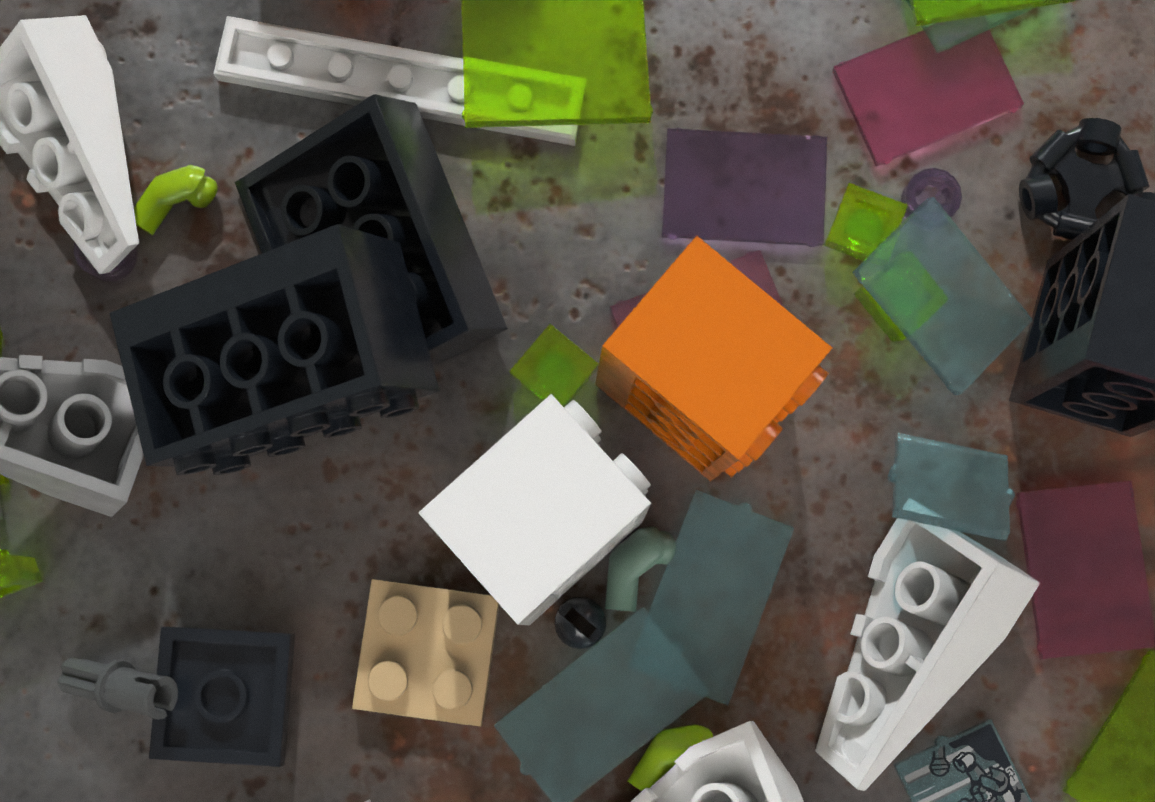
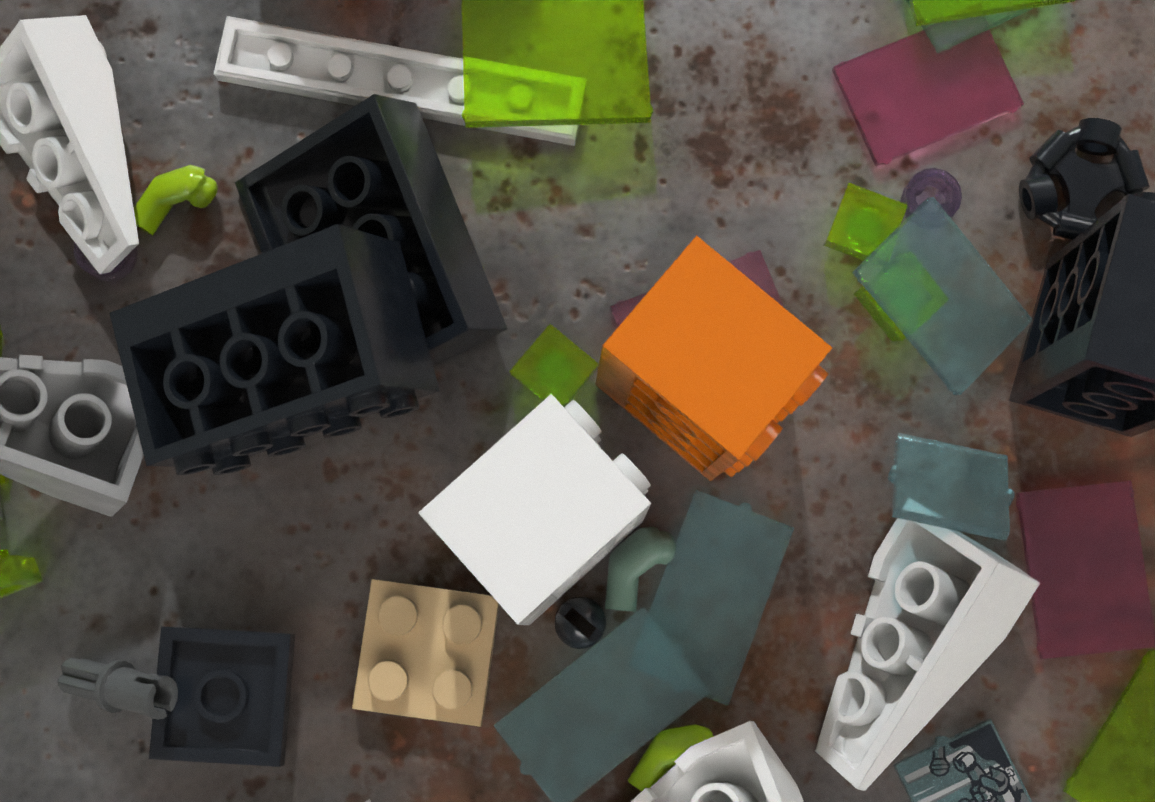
clear purple piece [662,127,827,247] -> none

